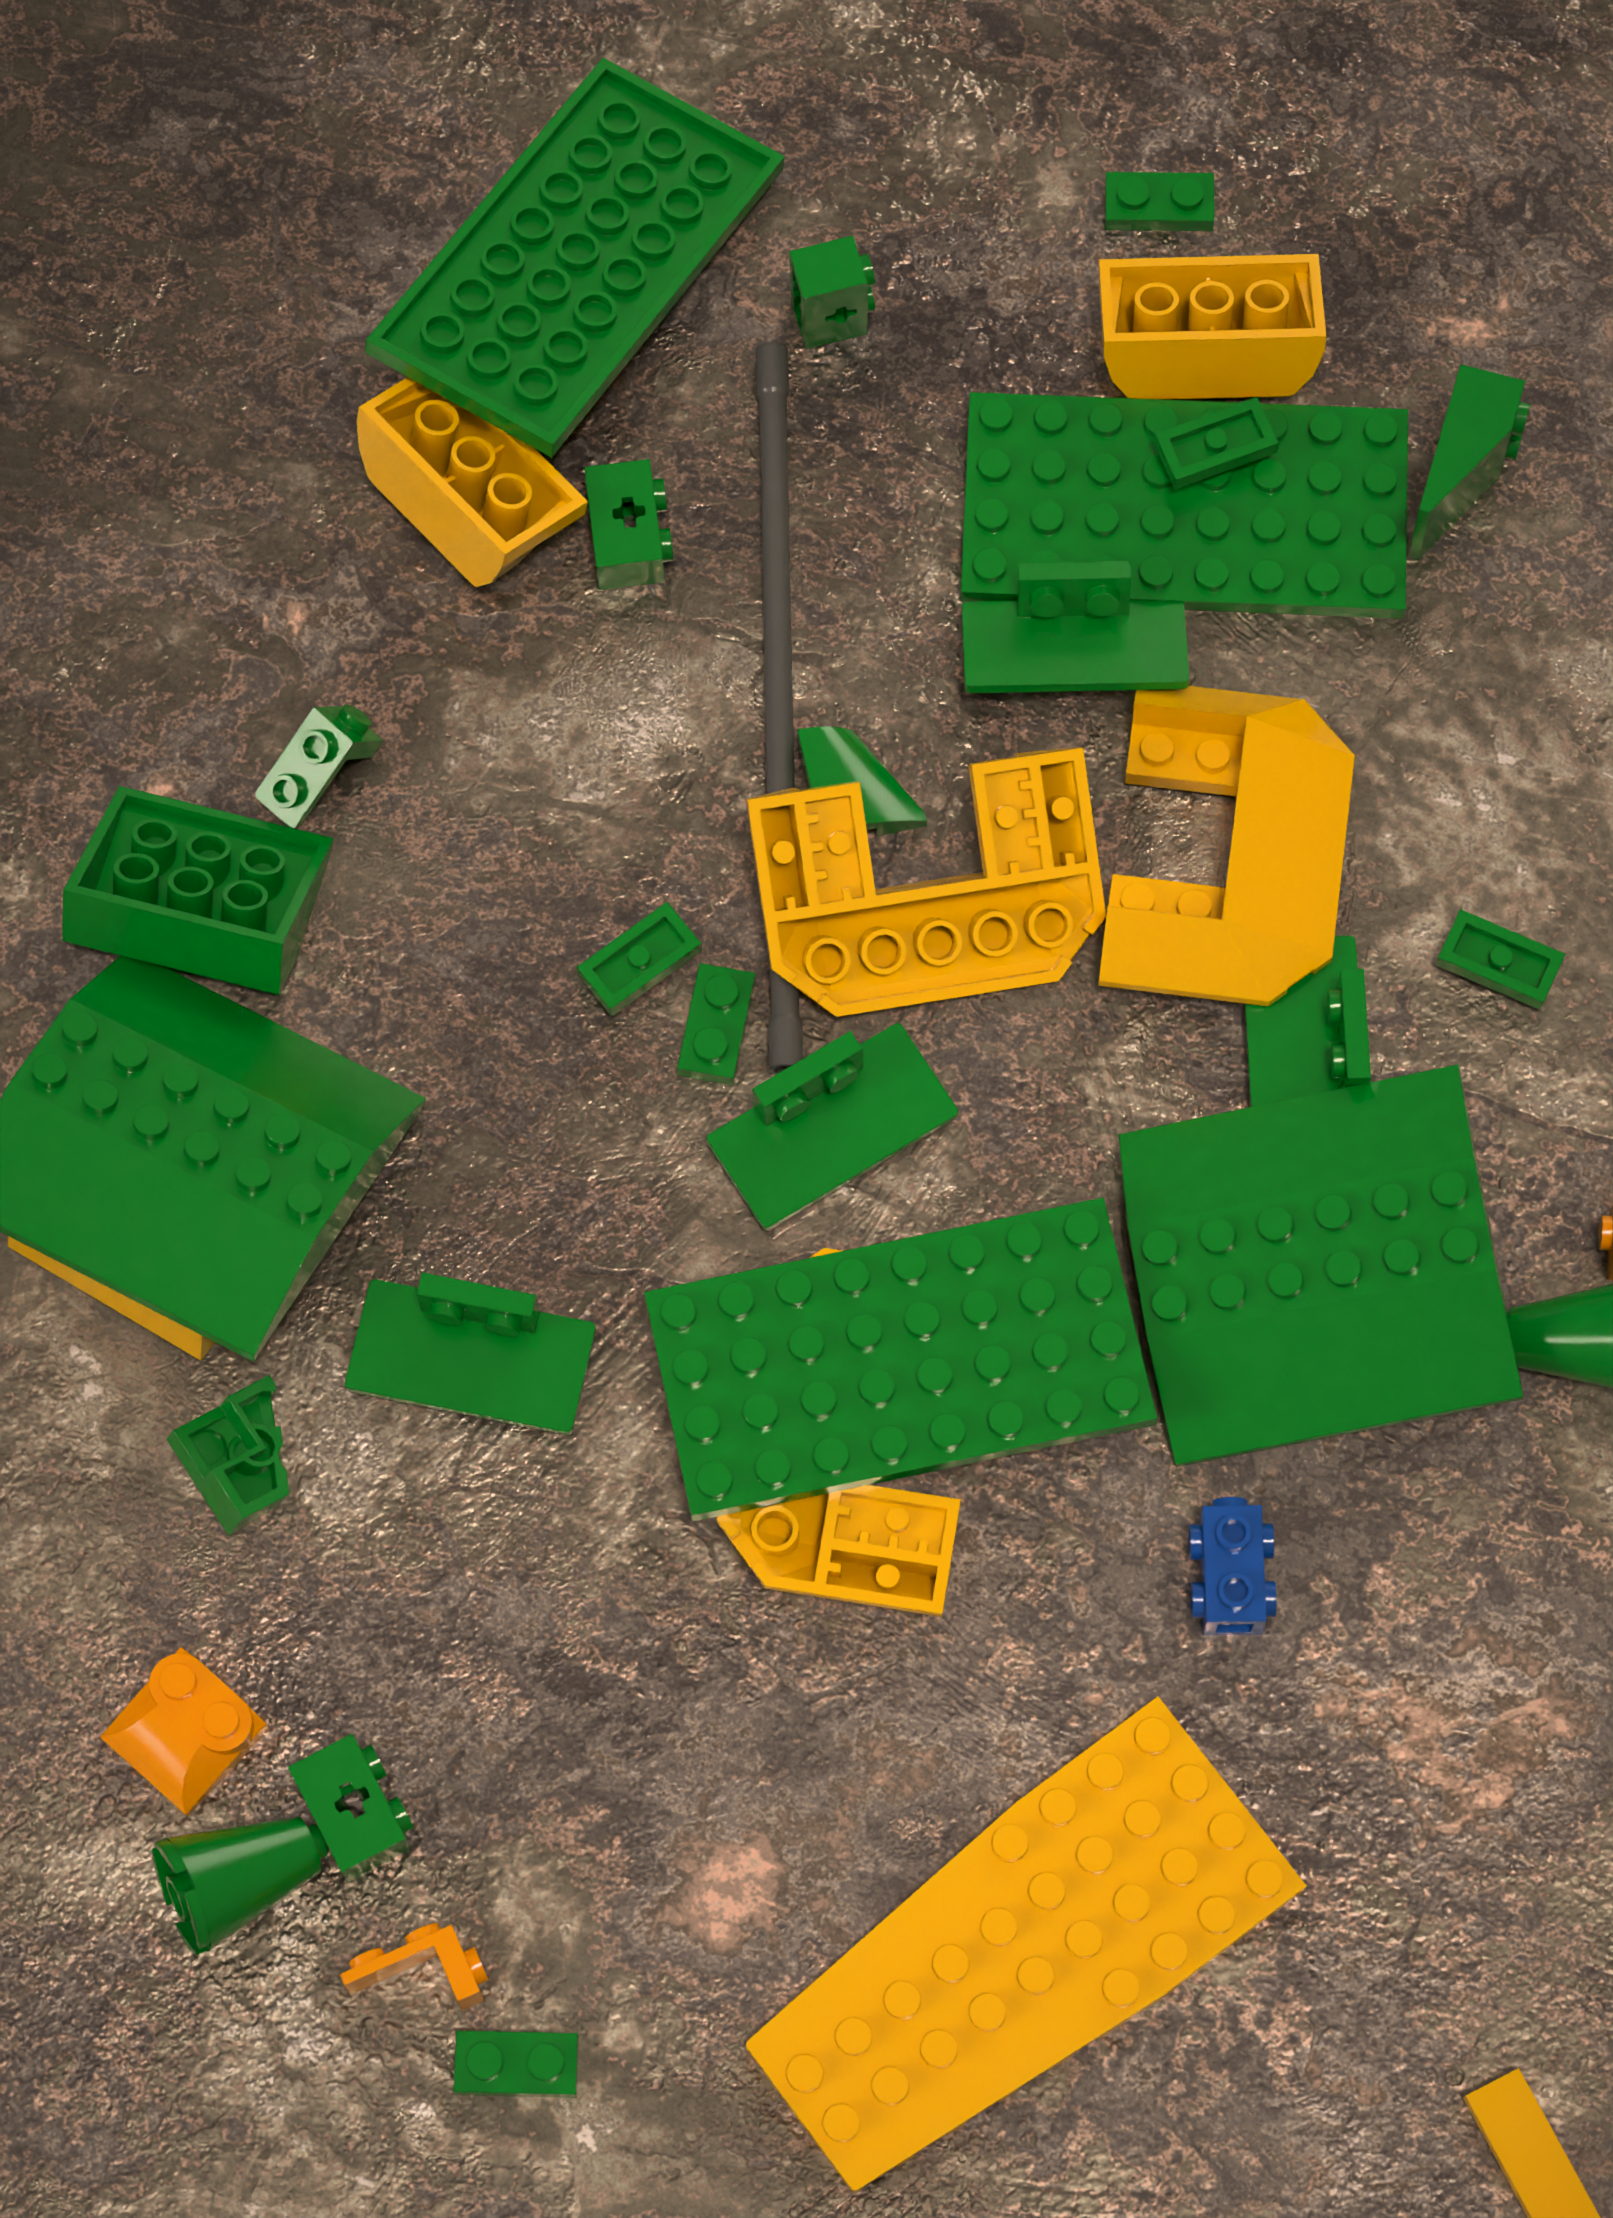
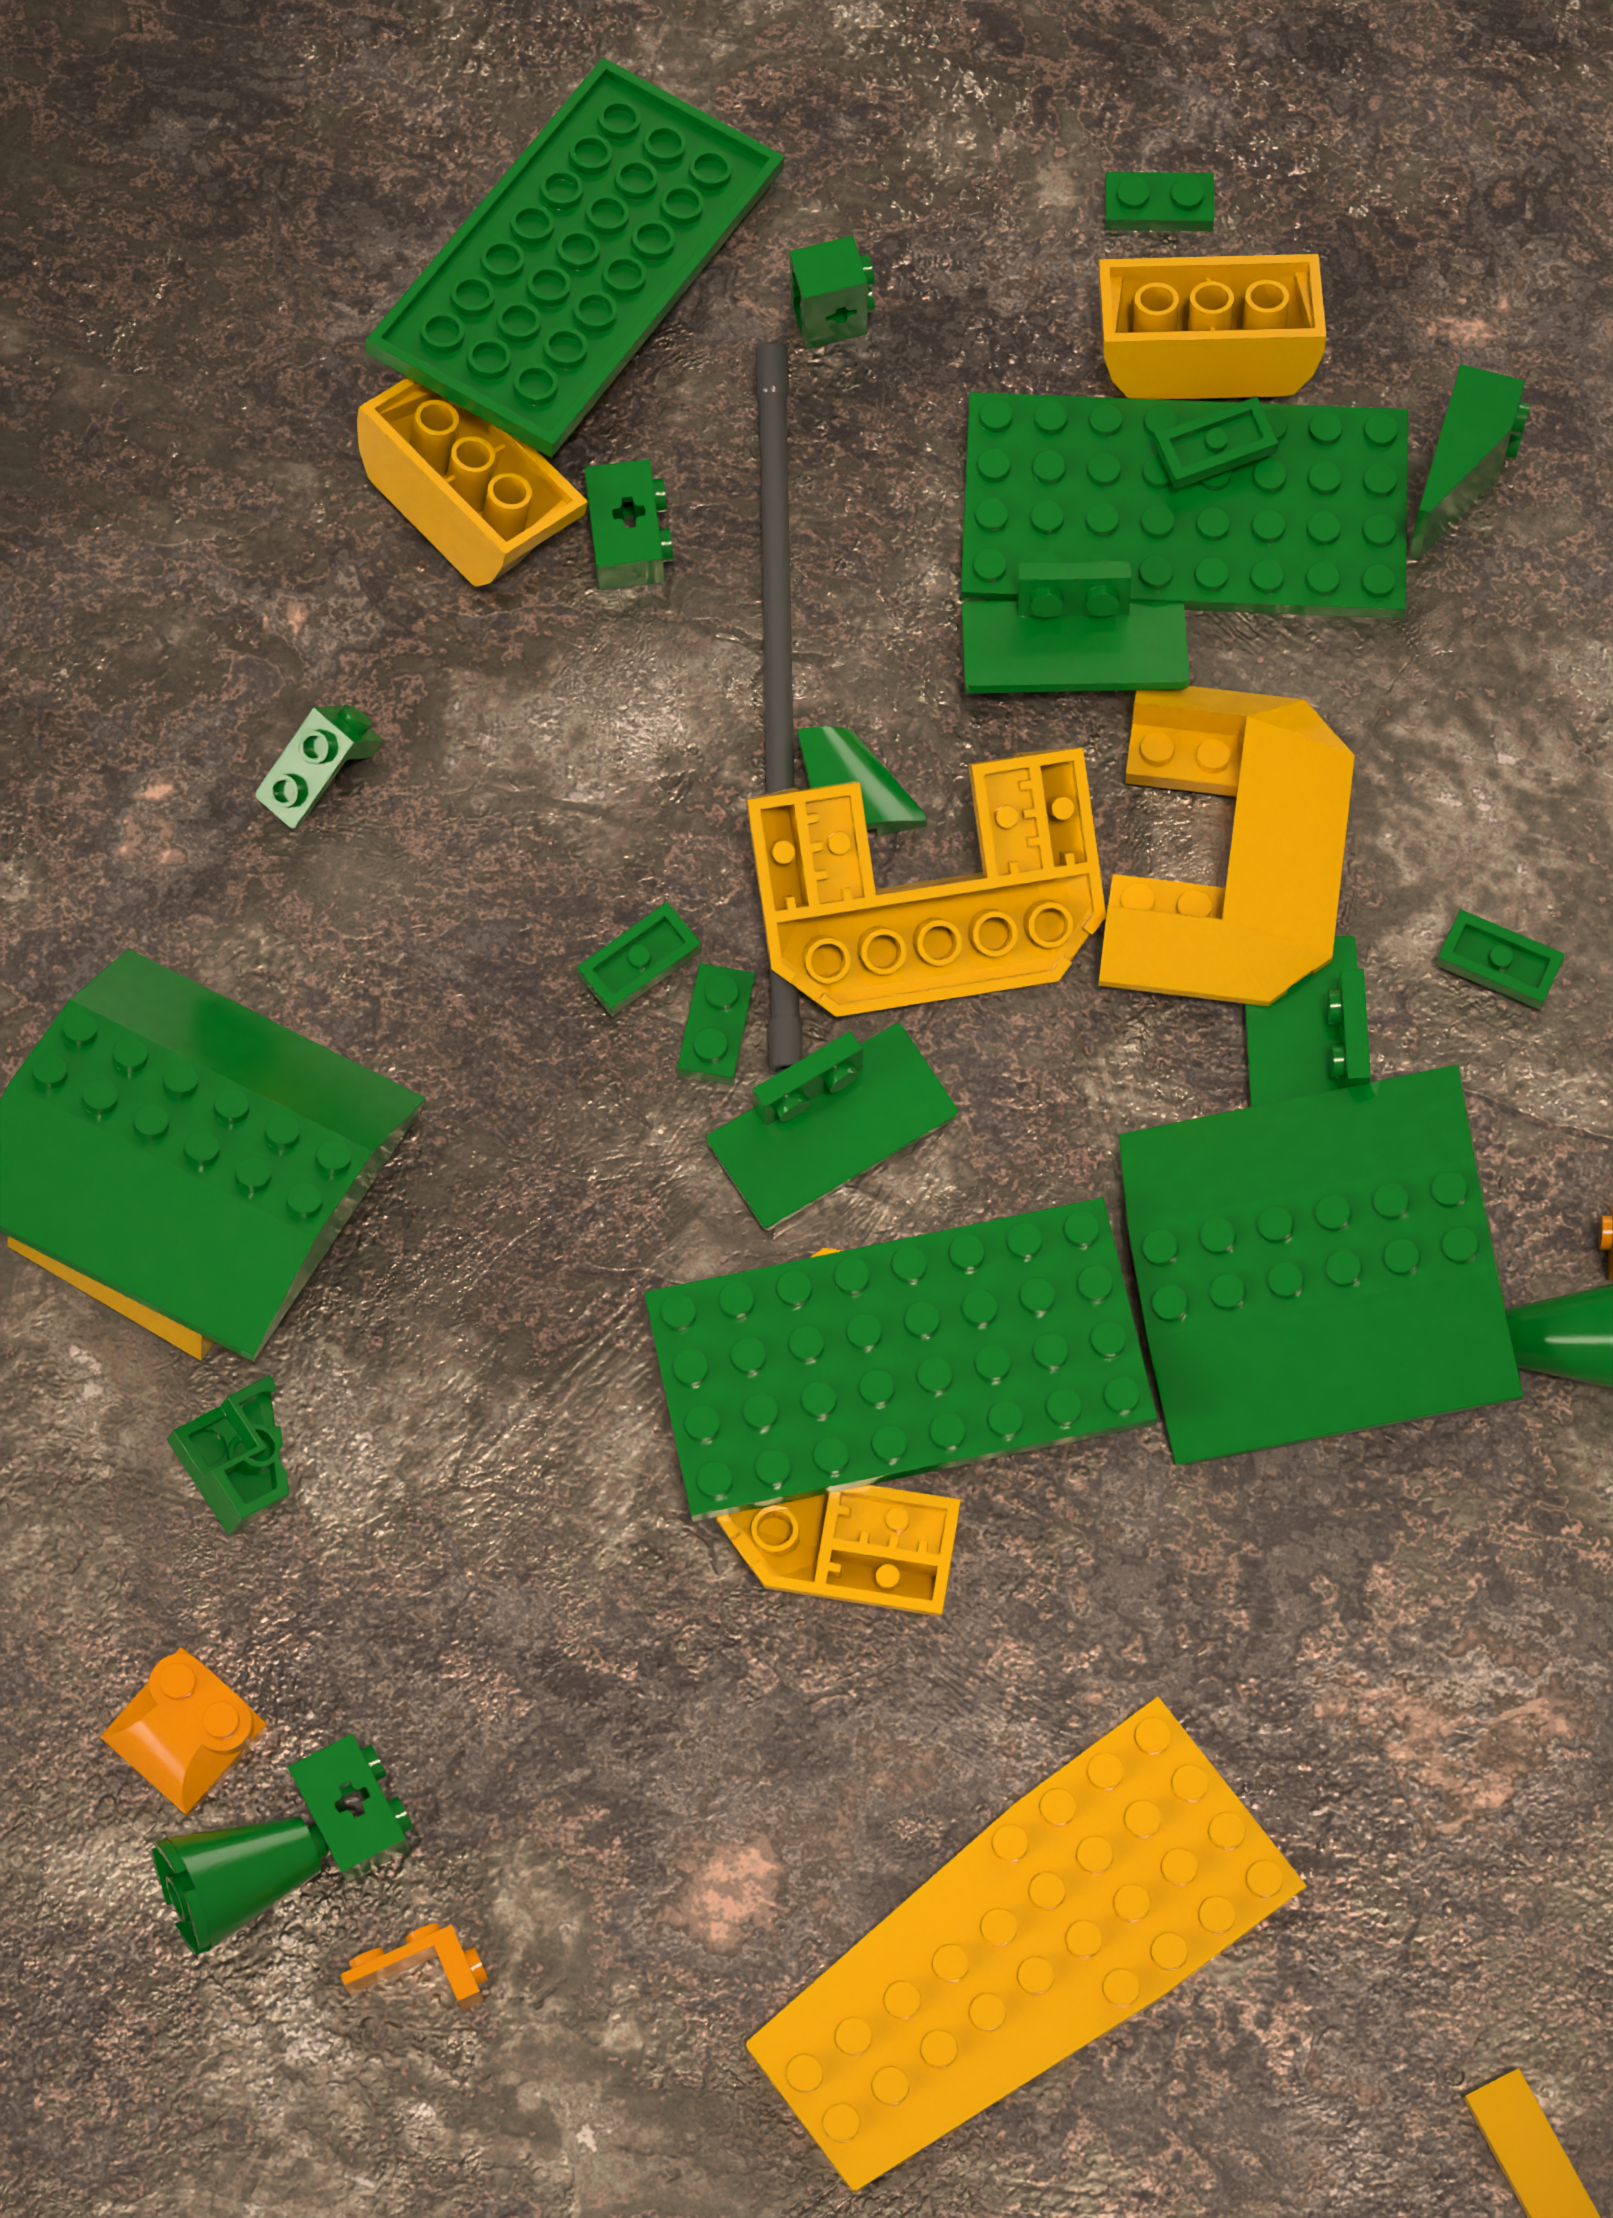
green slope [62,786,334,995] -> none
green bracket [345,1272,596,1435] -> none
green plate [454,2031,579,2098] -> none
blue brick [1189,1497,1277,1636] -> none

